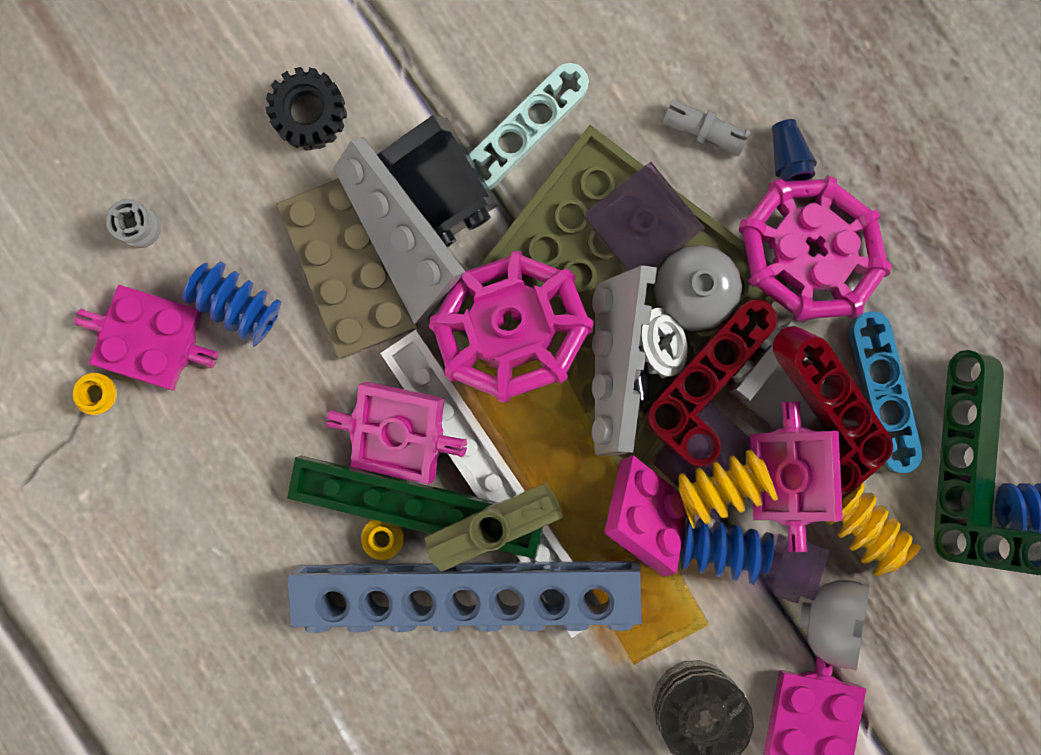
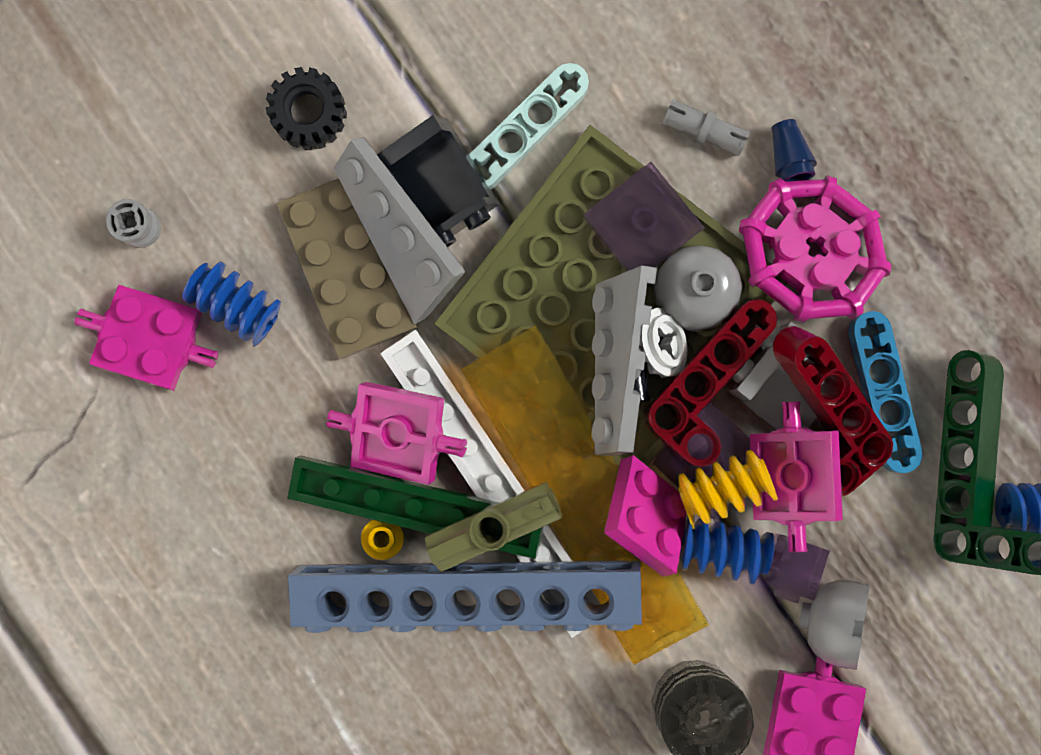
yellow plate [73,373,117,415] -> none
dark pink plate [429,251,593,402] -> none
yellow piece [826,483,921,577] -> none

